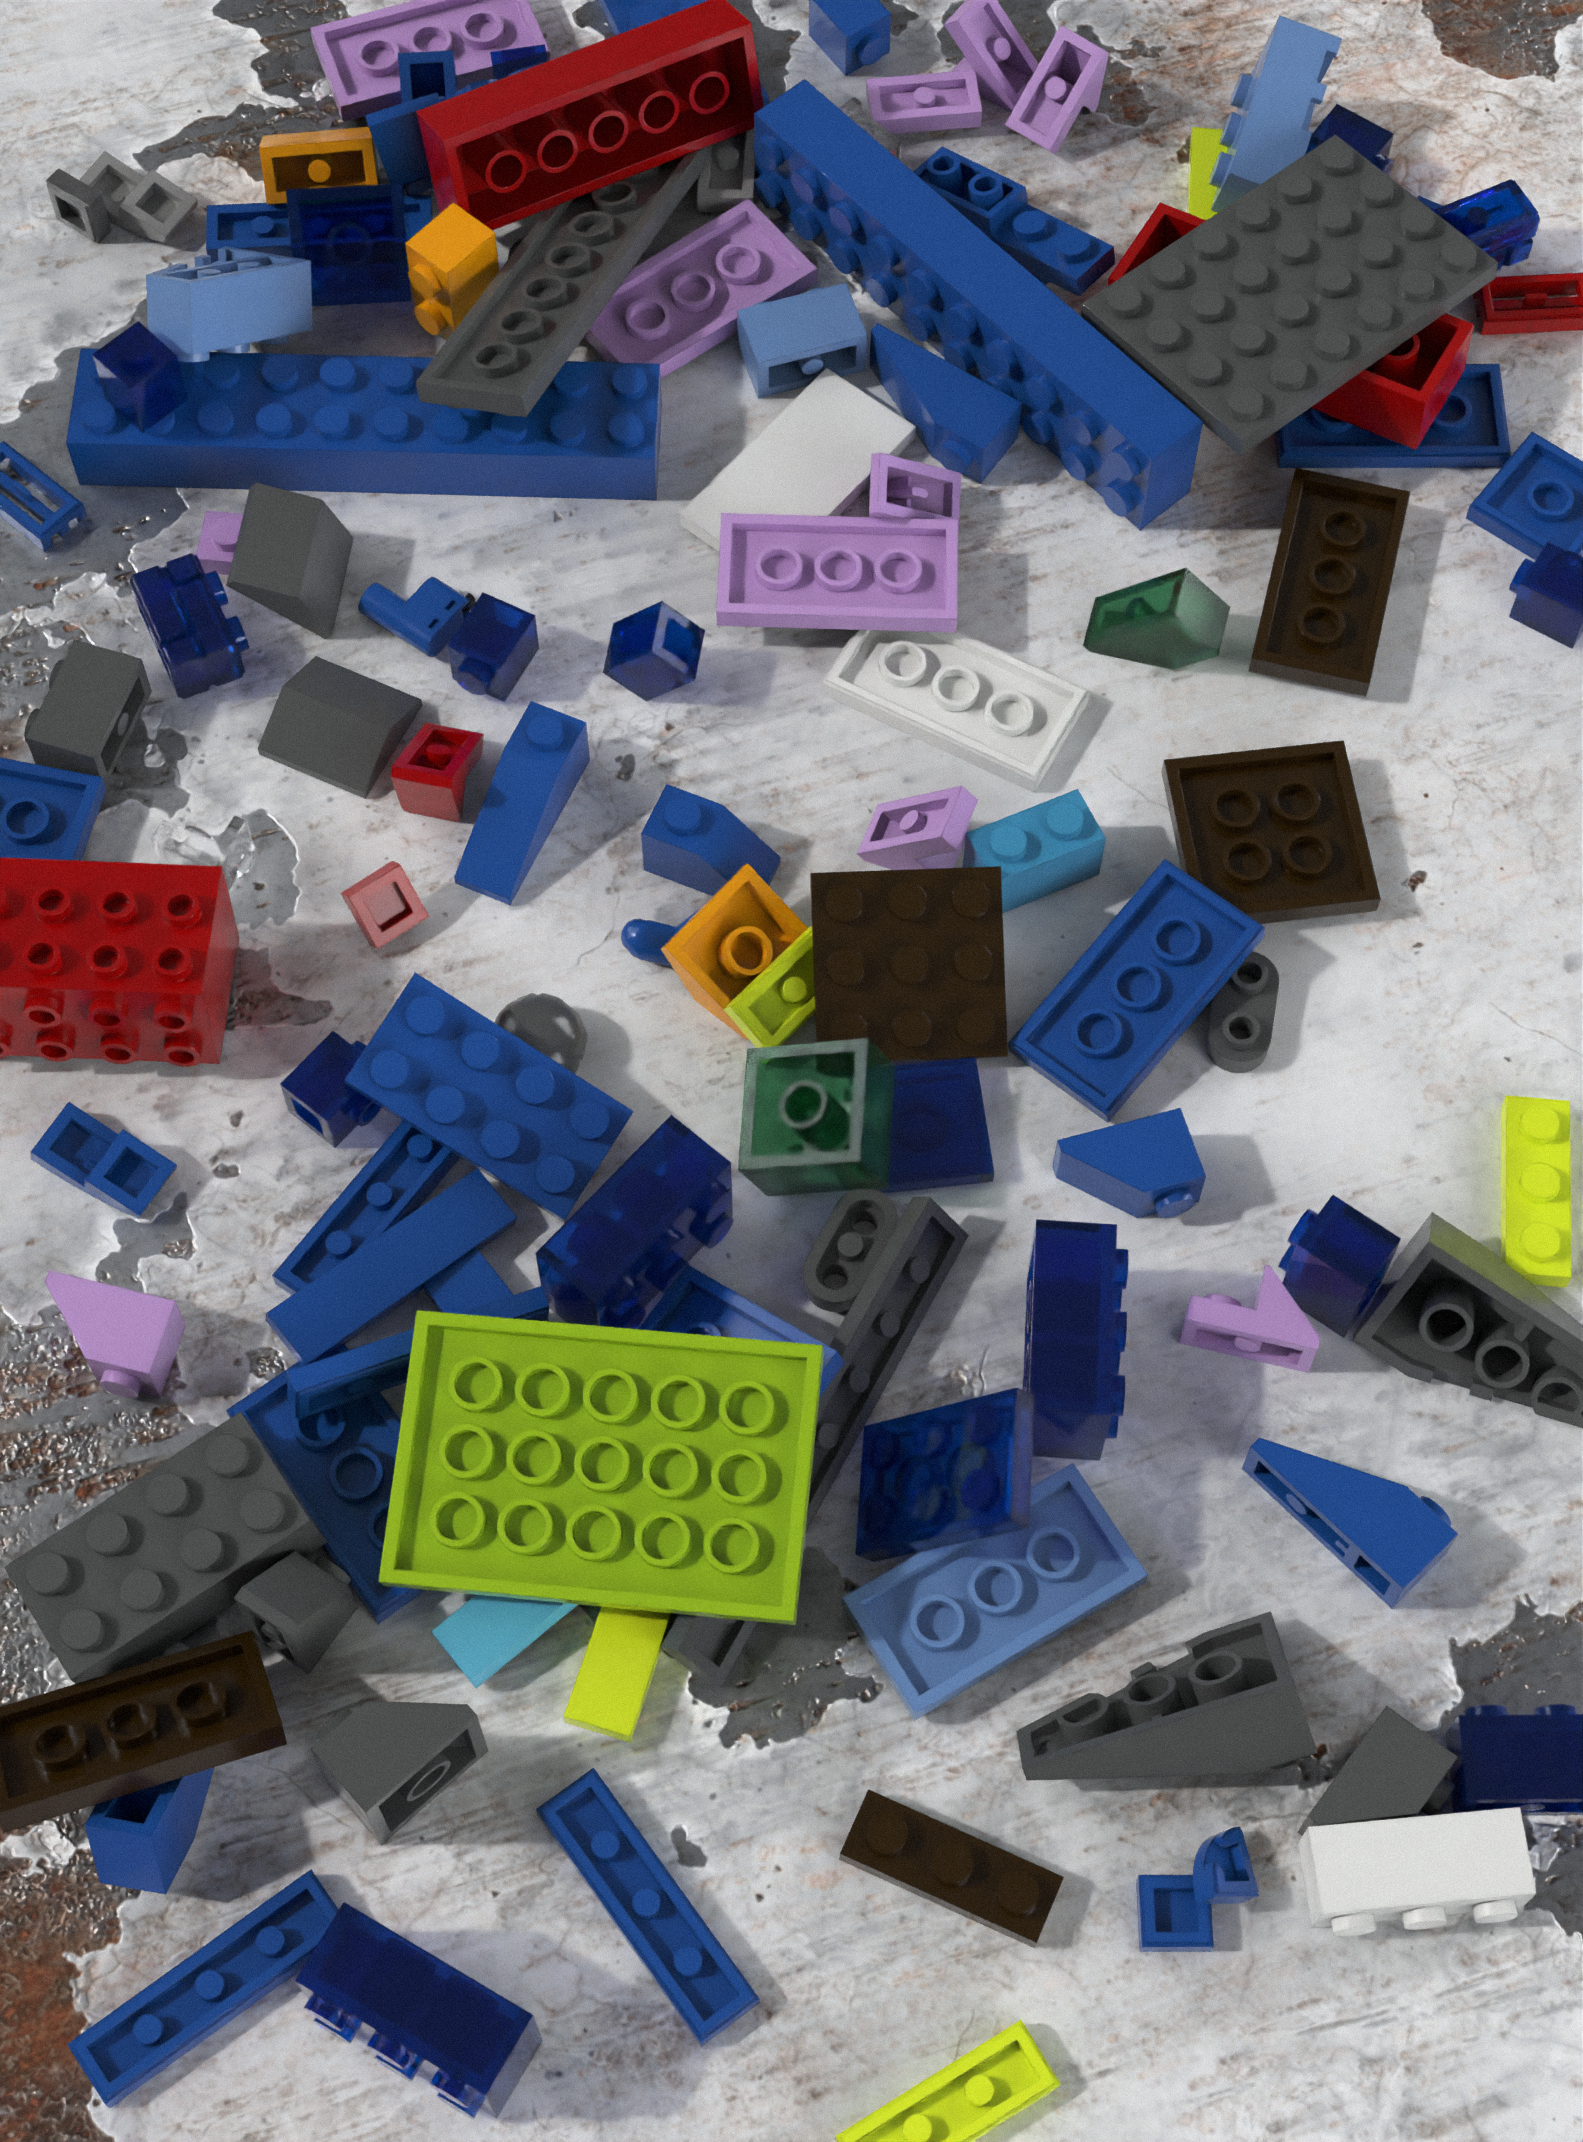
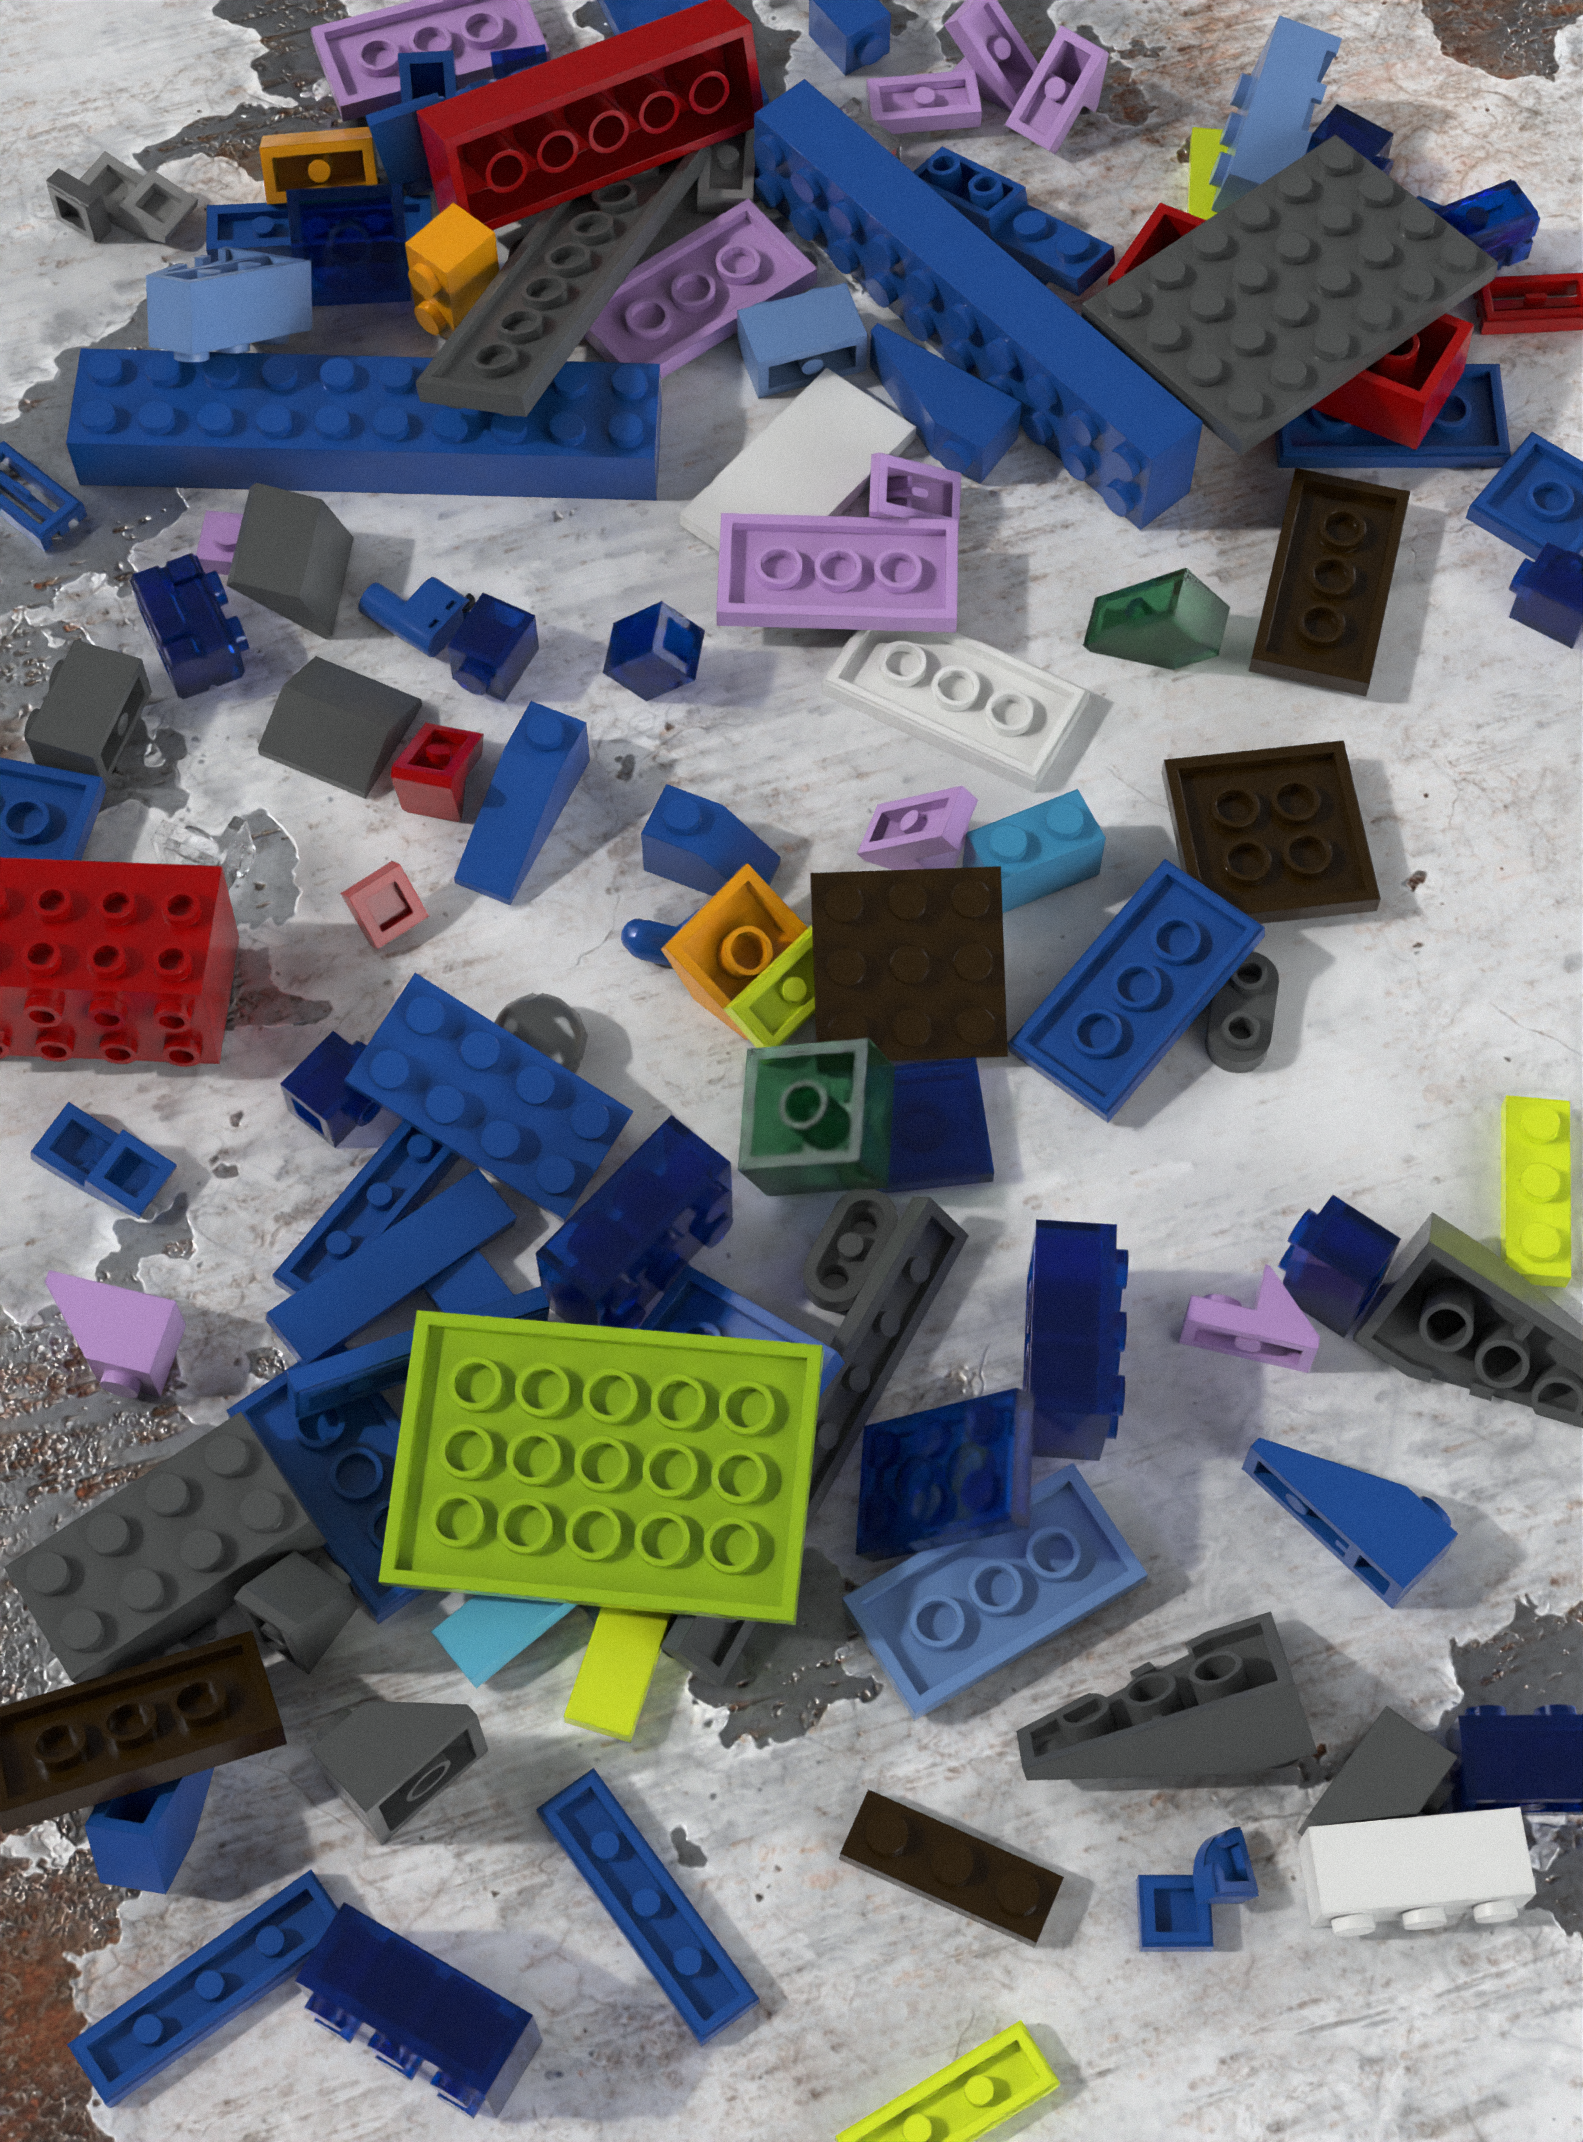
clear blue brick [92,321,188,433] -> none
blue slope [1052,1108,1206,1218] -> none

